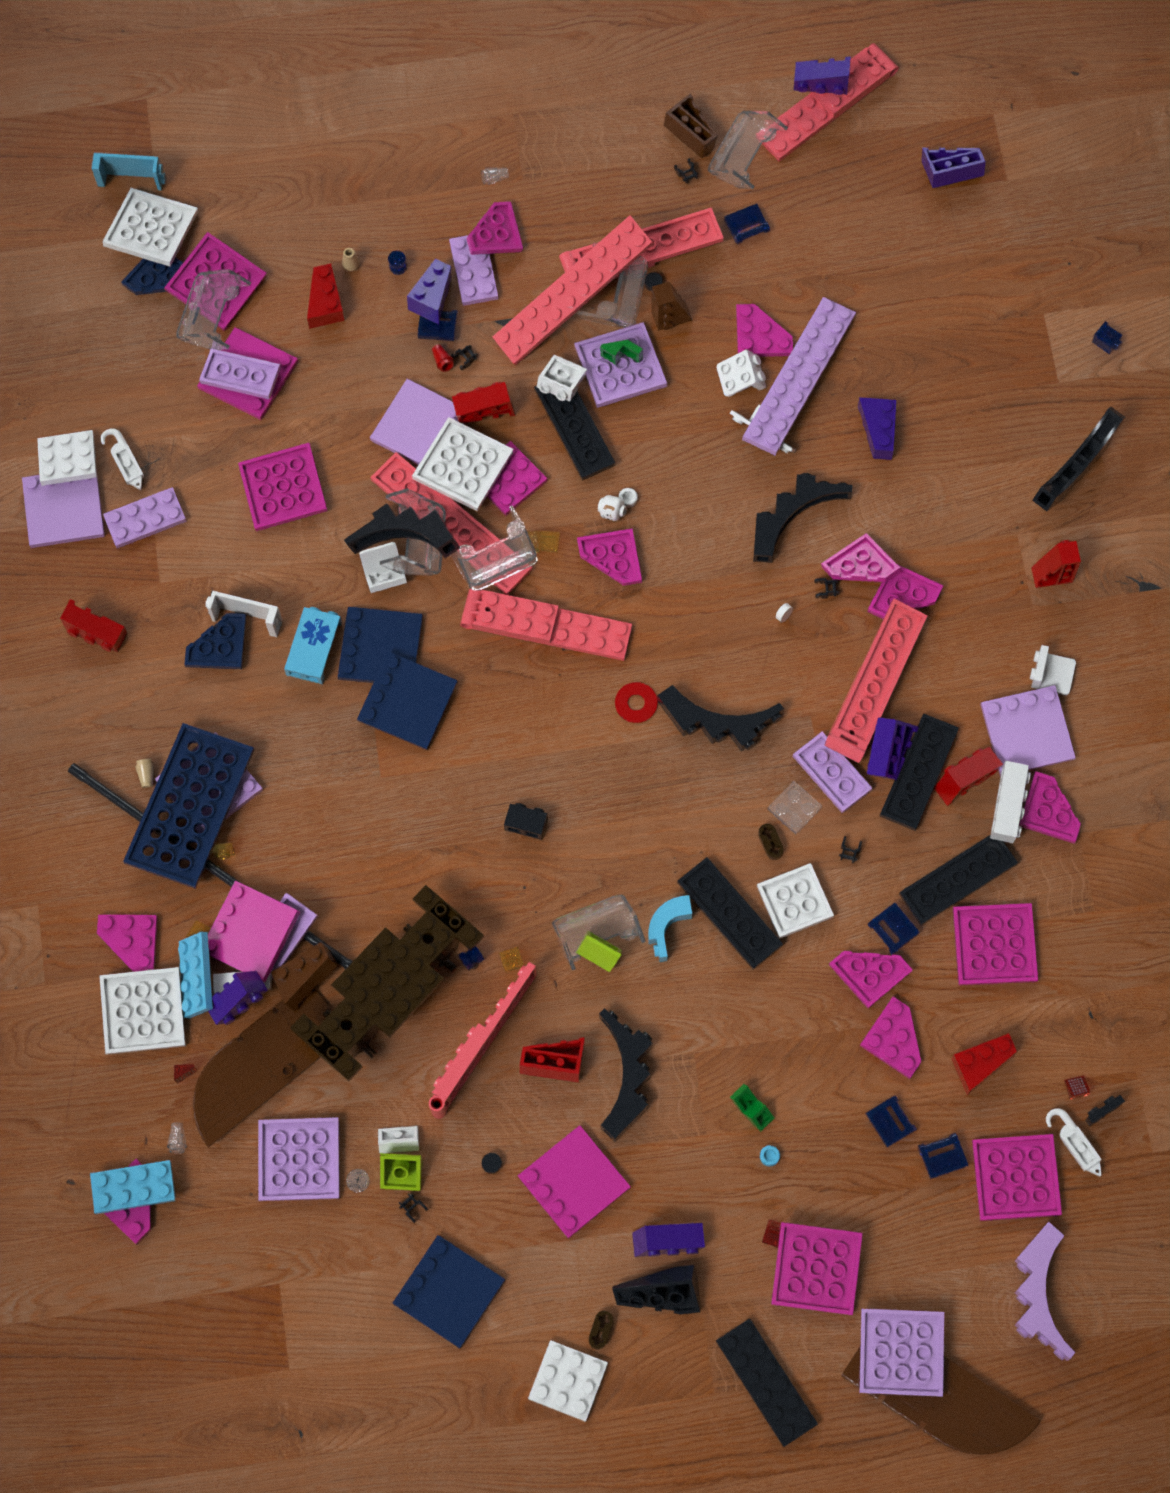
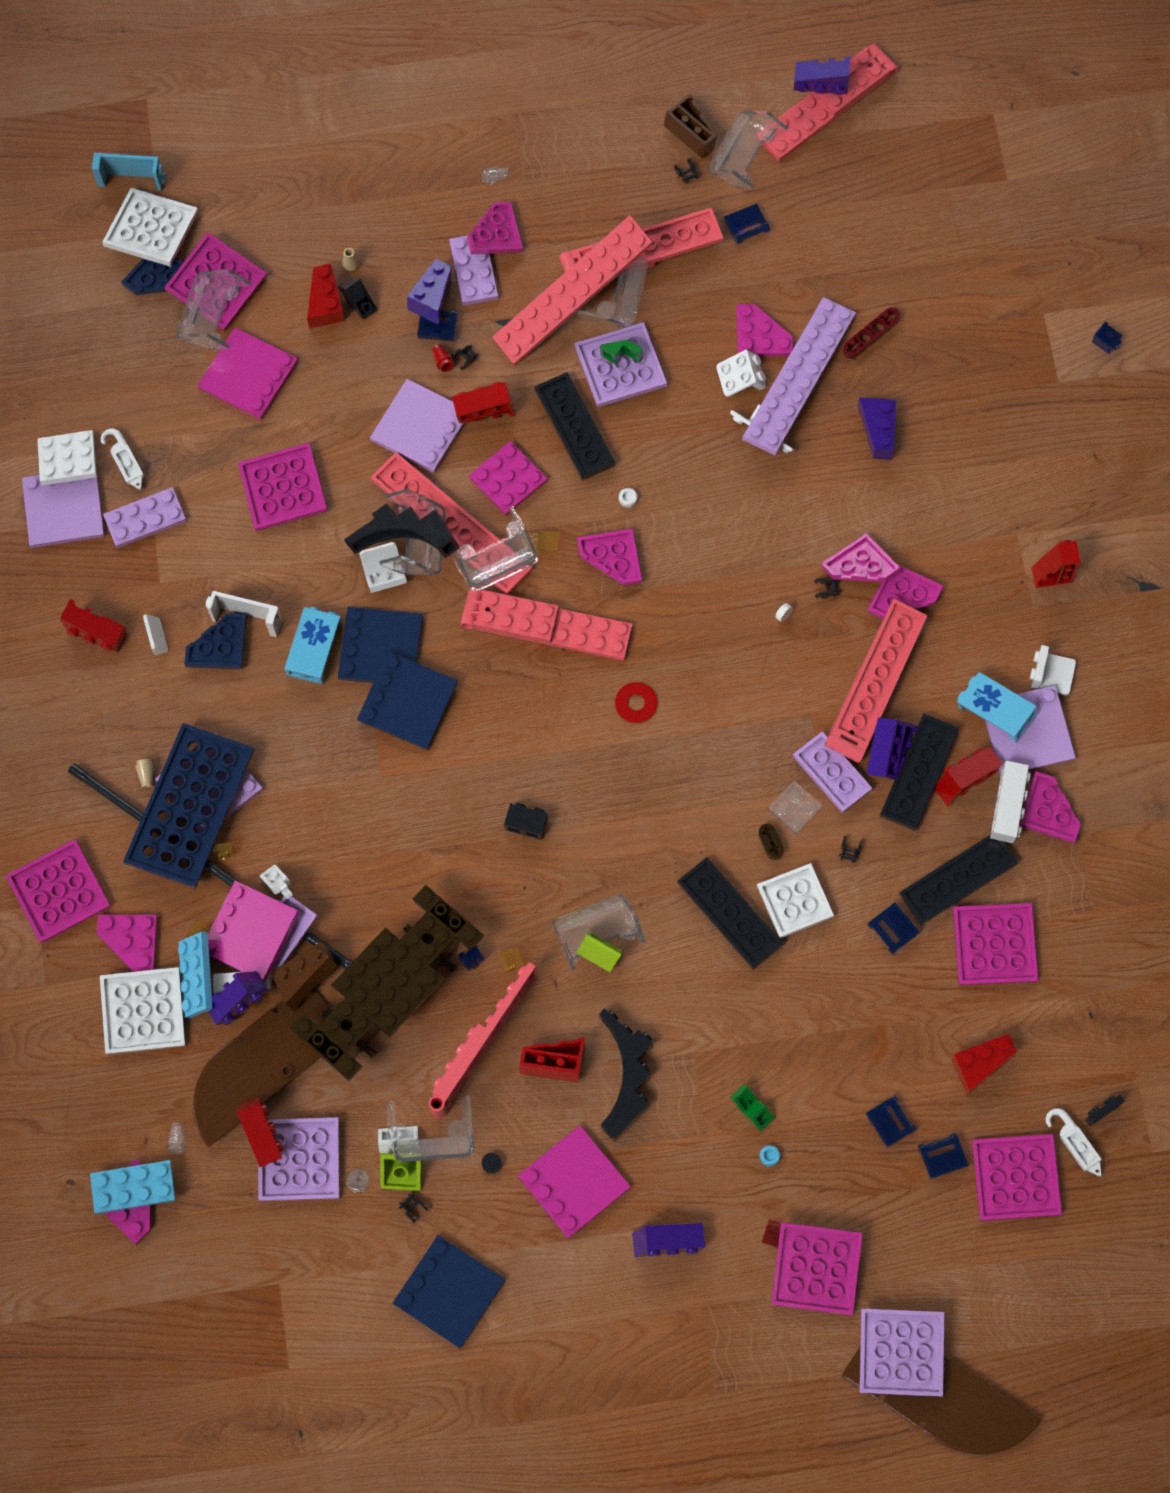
clear red slope [174,1064,197,1083] -> none
lavender plate [199,348,281,400] -> none
clear blue wheel [388,250,407,275] -> none
white plate [412,417,514,512] -> none
white plate [528,1340,608,1422] -> none
white plate [537,355,587,401] -> none
dark brown beam [589,1310,613,1350] -> none
white head [598,495,627,521] -> none
black wedge [612,1265,701,1315] -> none
black tile [644,272,662,291] -> none
medium azure arch [648,895,692,962] -> none
reddish brown wedge [651,282,693,331] -> none
black arch [657,685,784,752] -> none
black plate [715,1318,818,1448] -> none
black arch [753,473,853,563] -> none
dark pink plate [829,951,913,1009] -> none
dark pink plate [860,997,921,1079] -> none
dark purple wedge [921,147,985,188] -> none
lavender arch [1015,1222,1075,1361] -> none
black arch [1032,407,1126,512] -> none
clear red slope [1064,1075,1091,1100] -> none
none -> dark pink plate [5,839,111,944]
none -> white slope [143,614,168,655]
none -> red wedge [237,1096,284,1167]
none -> white plate [259,865,293,899]
none -> black slope [338,276,378,319]
none -> clear windscreen [386,1096,474,1162]
none -> dark red beam [843,307,900,359]
none -> medium azure panel [957,672,1038,743]

